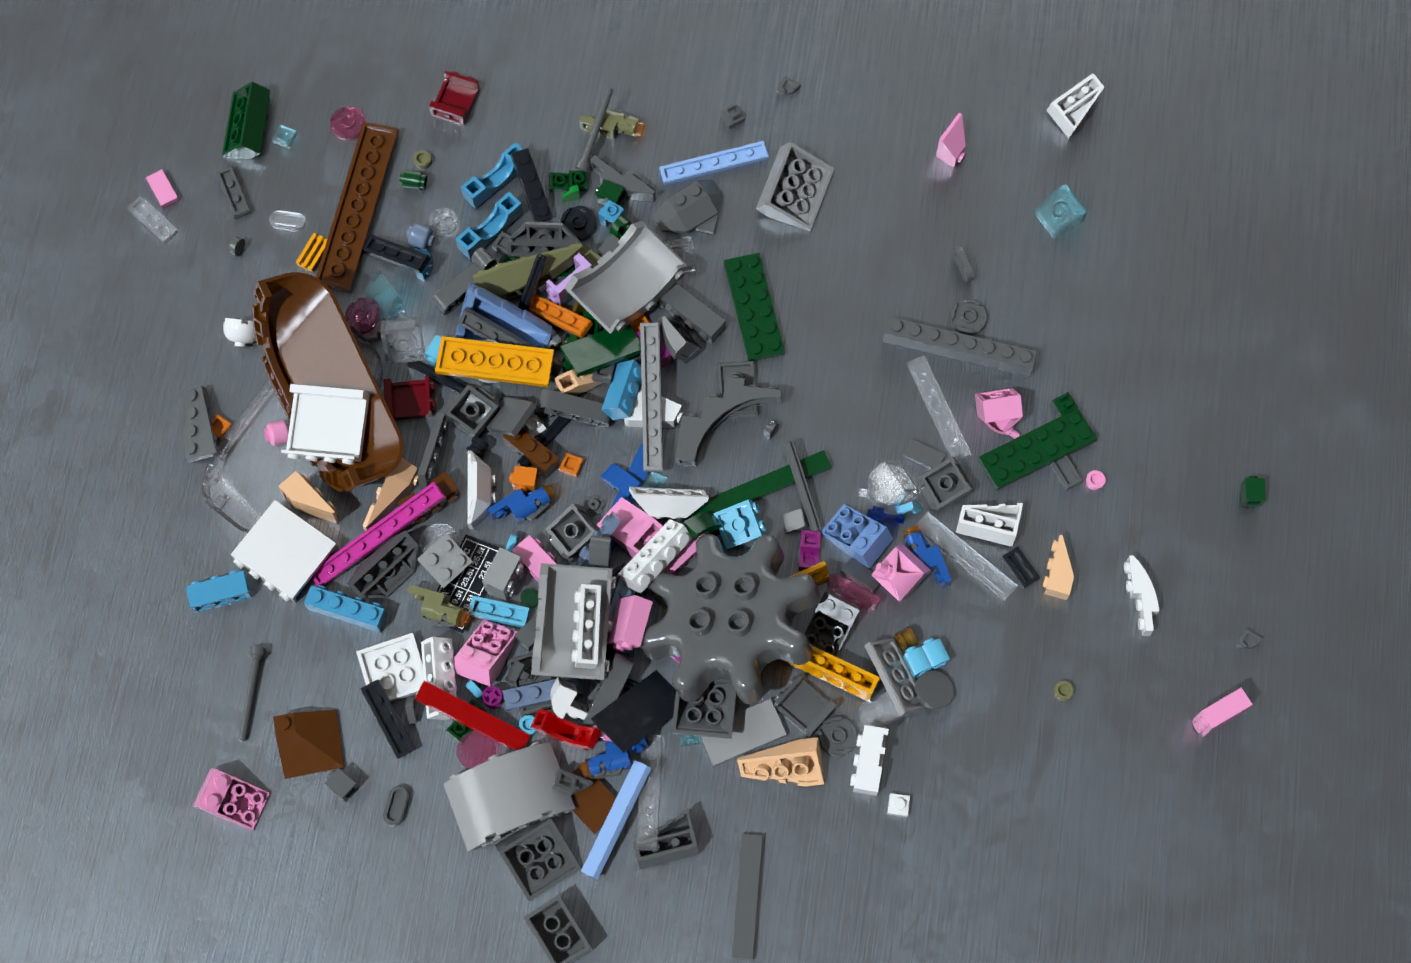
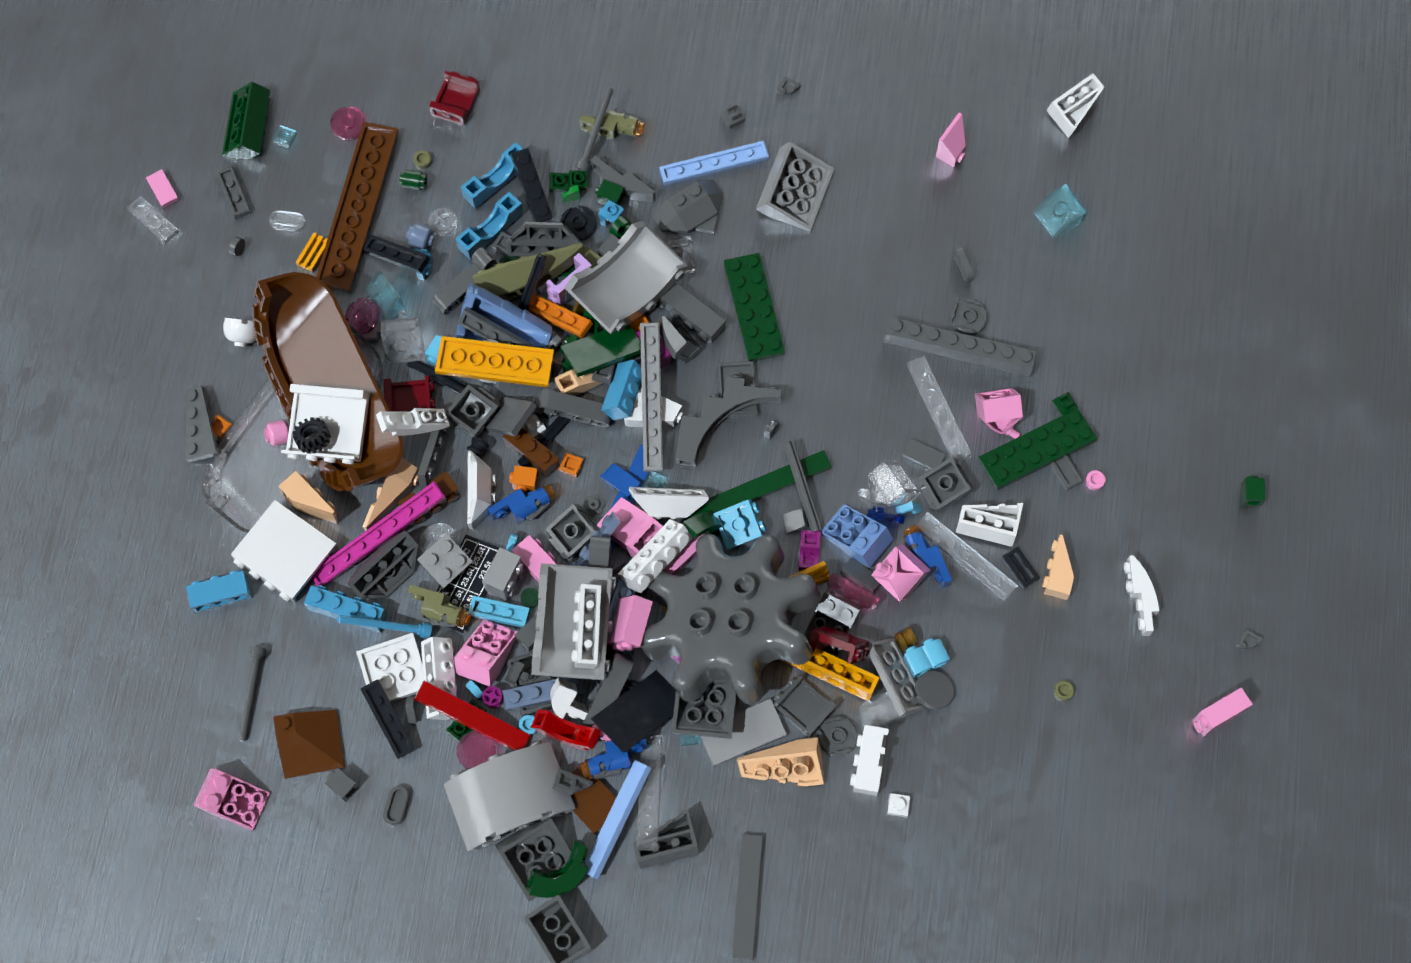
none -> black tyre [292,417,331,454]
none -> dark azure piece [337,615,432,639]
none -> white slope [376,408,450,436]
none -> dark green arch [526,839,588,898]
none -> dark red panel [809,626,870,664]

